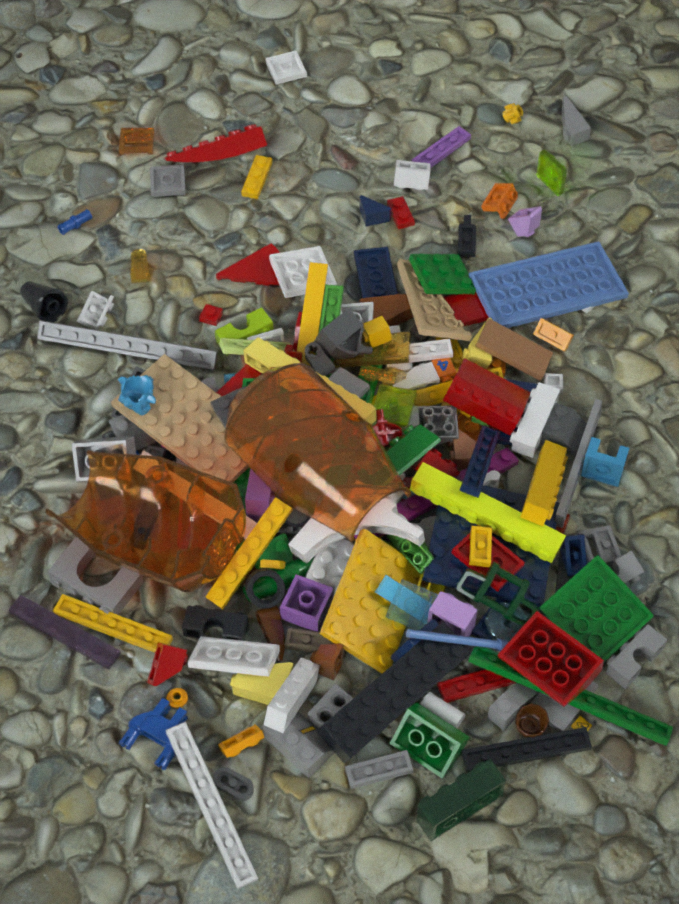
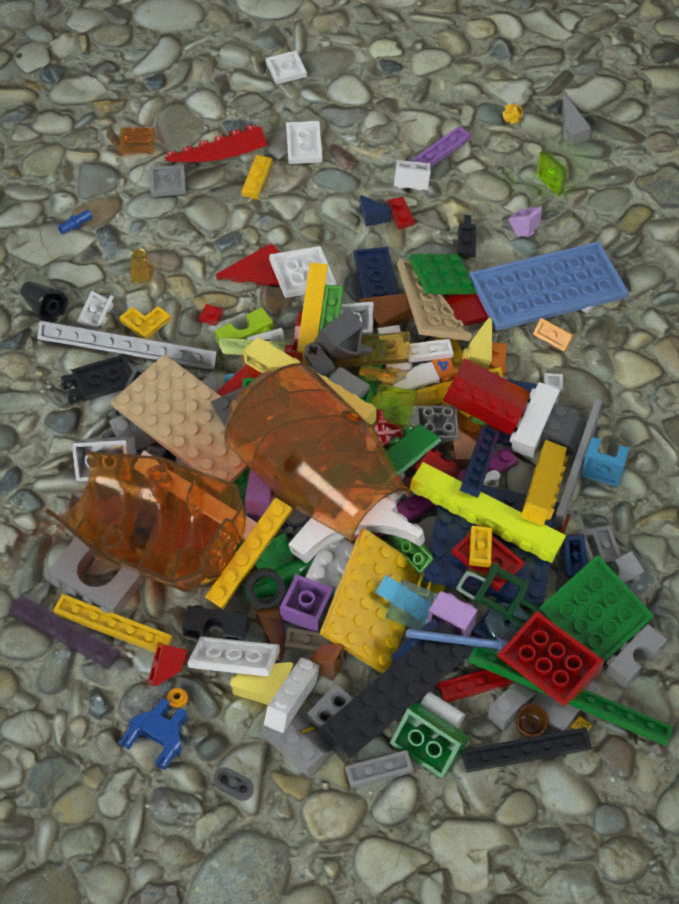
dark azure hair [118,375,156,416] -> none
white tile [166,722,258,890] -> none
light orange plate [218,724,265,758] -> none
yellow tile [260,559,286,569] -> none
yellow brick [362,316,392,348] -> none
clear green brick [416,759,506,842] -> none
medium nougat tile [475,318,553,381] -> none
orange bracket [481,183,518,219] -> none
none -> black tile [61,354,132,404]
none -> yellow plate [119,306,171,339]
none -> white plate [286,121,322,164]

